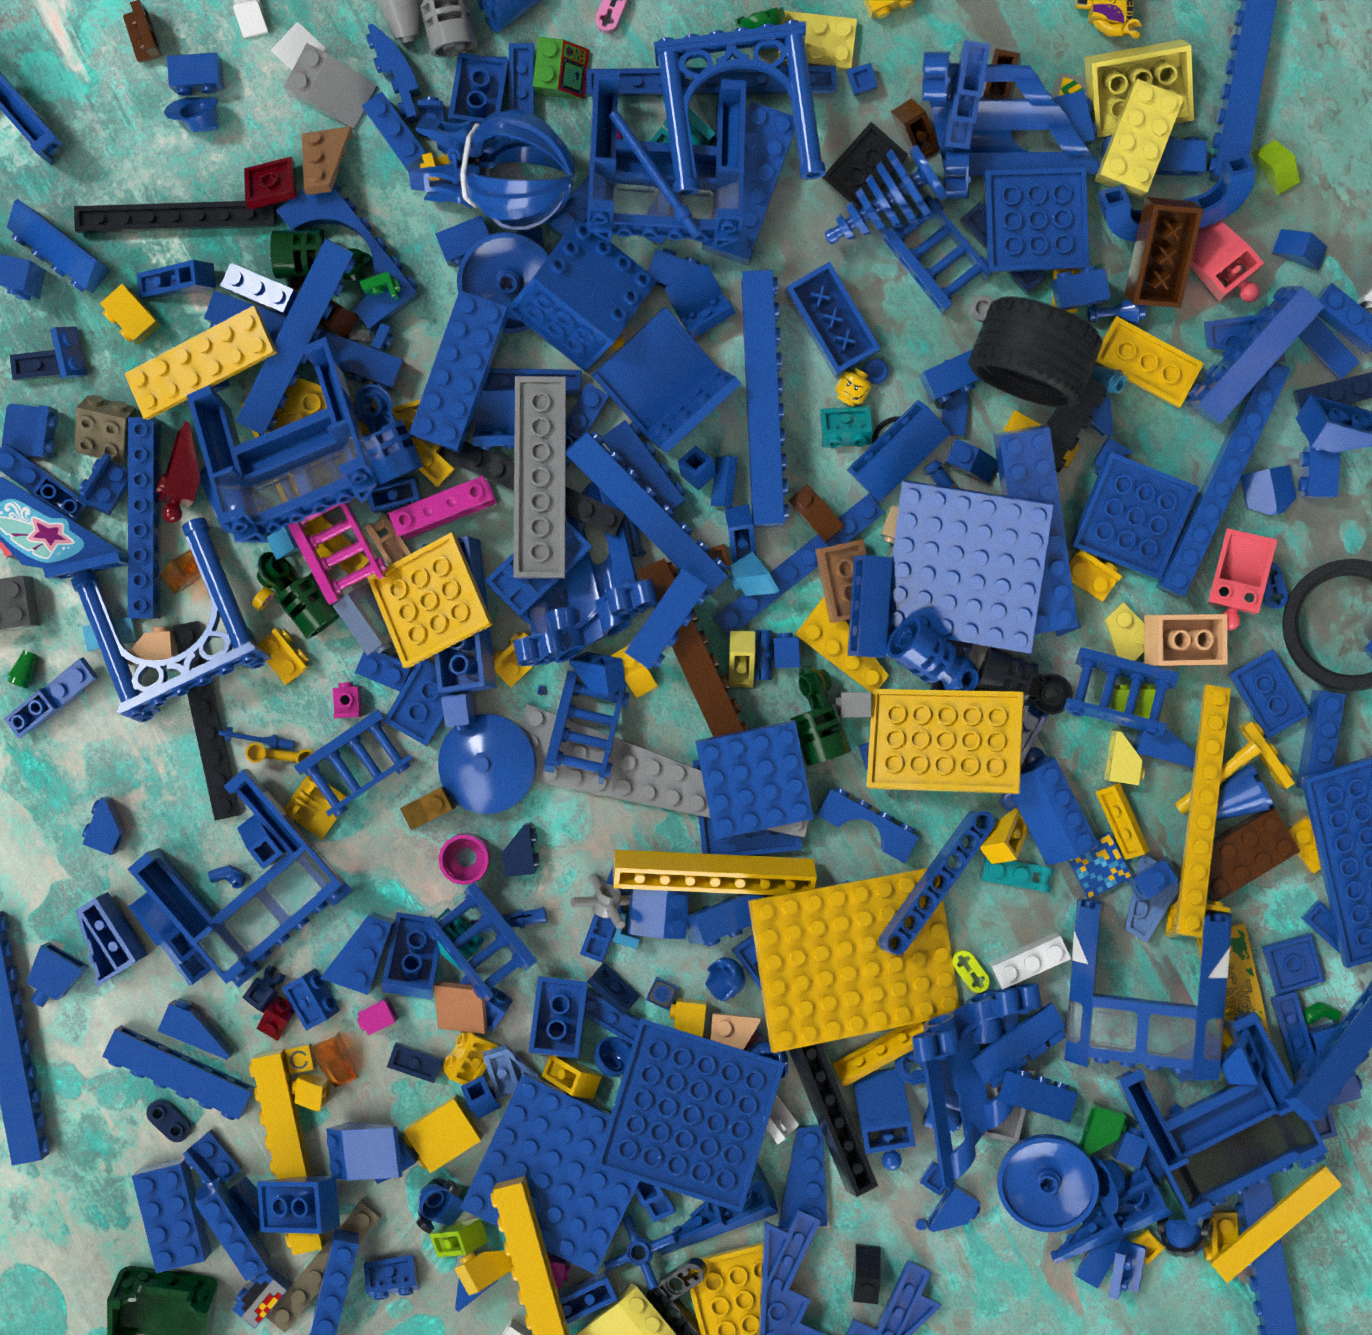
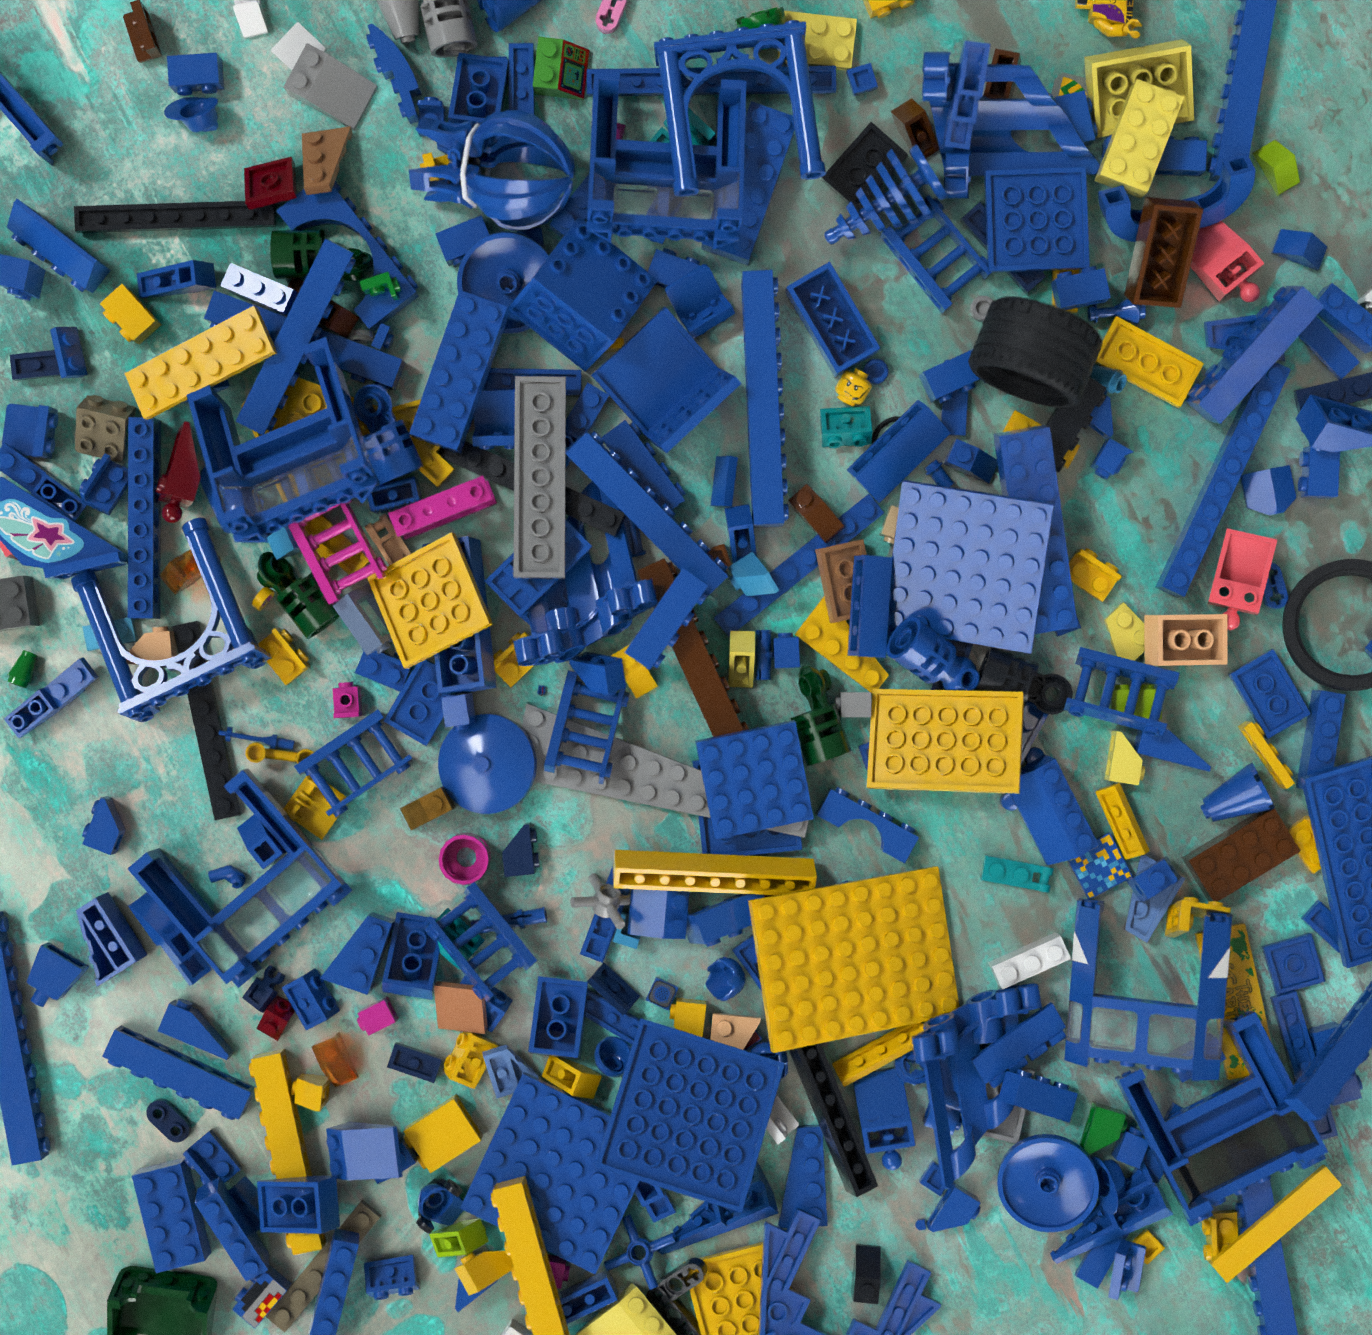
yellow tile [285,1044,315,1074] -> none
blue brick [362,91,426,173] -> none
blue brick [461,1075,501,1119] -> none
blue bar [609,110,701,238] -> none
blue brick [678,445,716,491] -> none
blue beam [878,811,995,955] -> none
neon yellow beam [952,949,990,993] -> none
yellow slope [980,808,1029,864] -> none
blue plate [1070,451,1199,580] -> none
cap [1157,1217,1214,1258] -> none
yellow plate [1174,684,1231,938] -> none
yellow piece [1174,740,1262,815] -> none
blue slope [1220,1030,1265,1085] -> none
green arm [1303,1002,1341,1024] -> none

